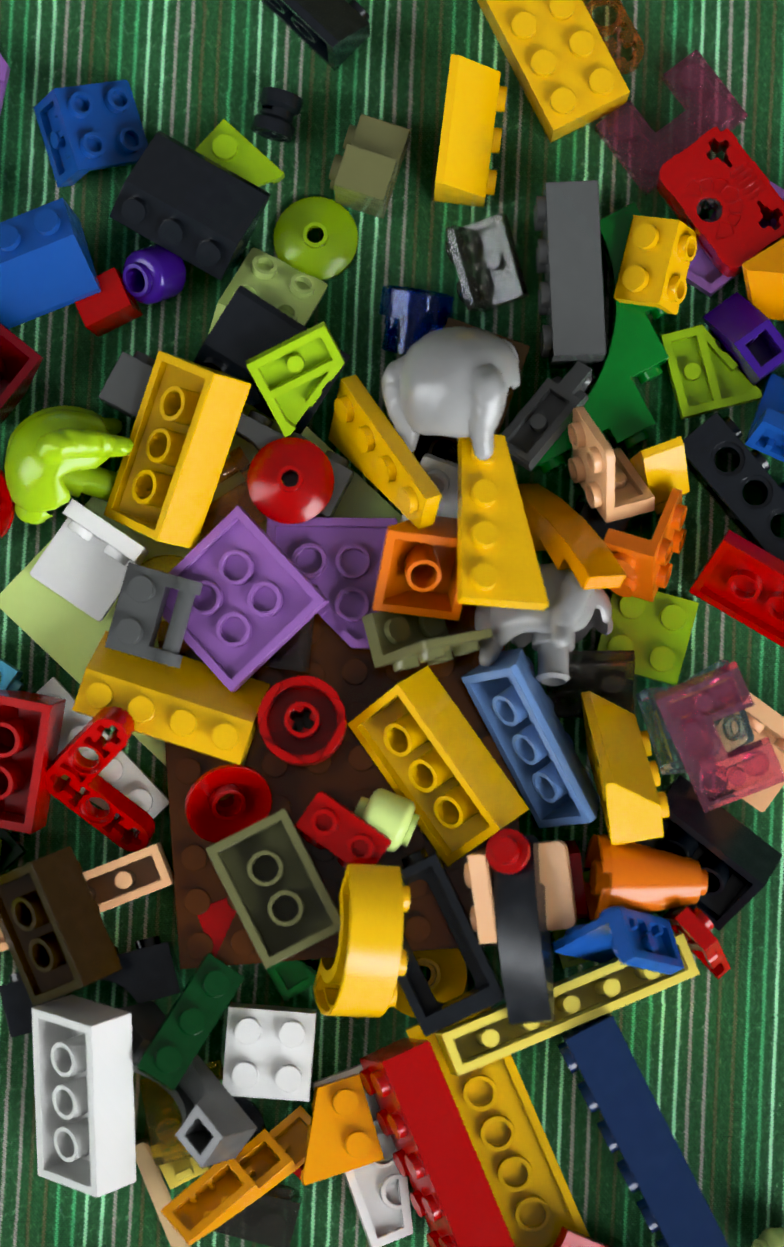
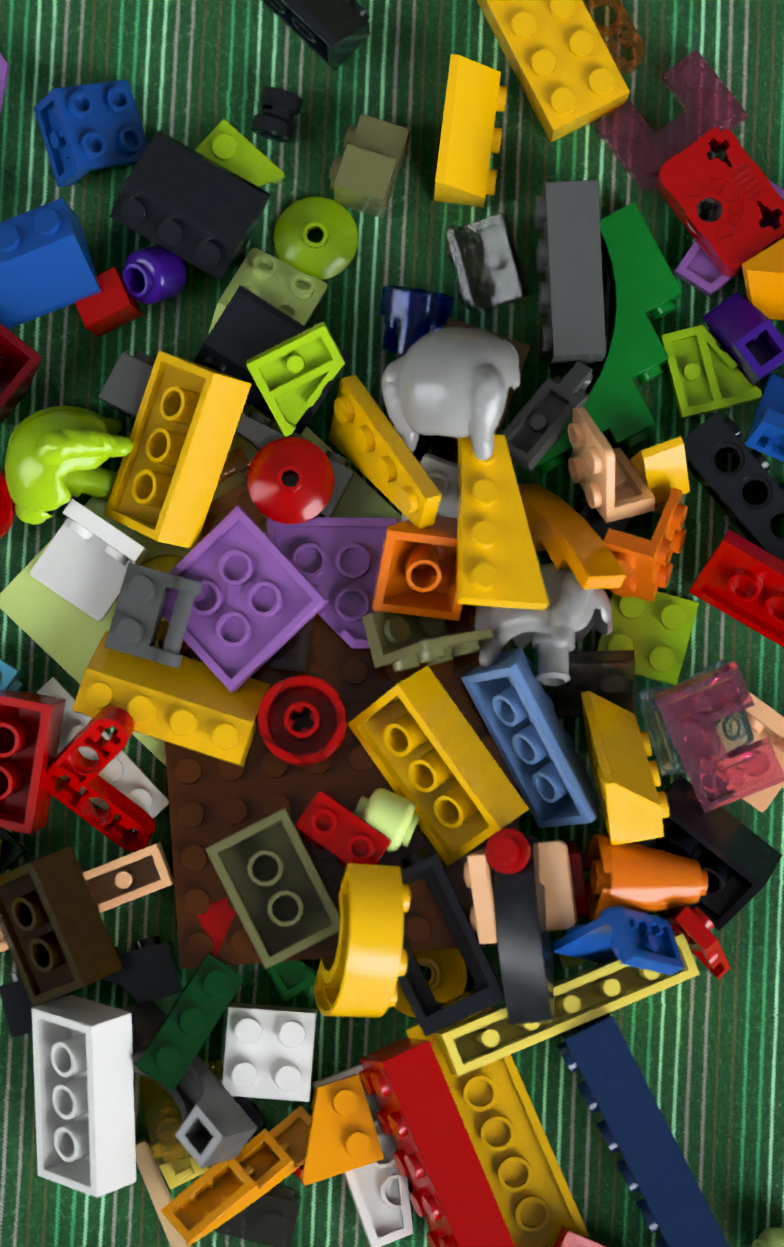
red dish [185,764,272,843] -> none
yellow bracket [613,215,697,315] -> none

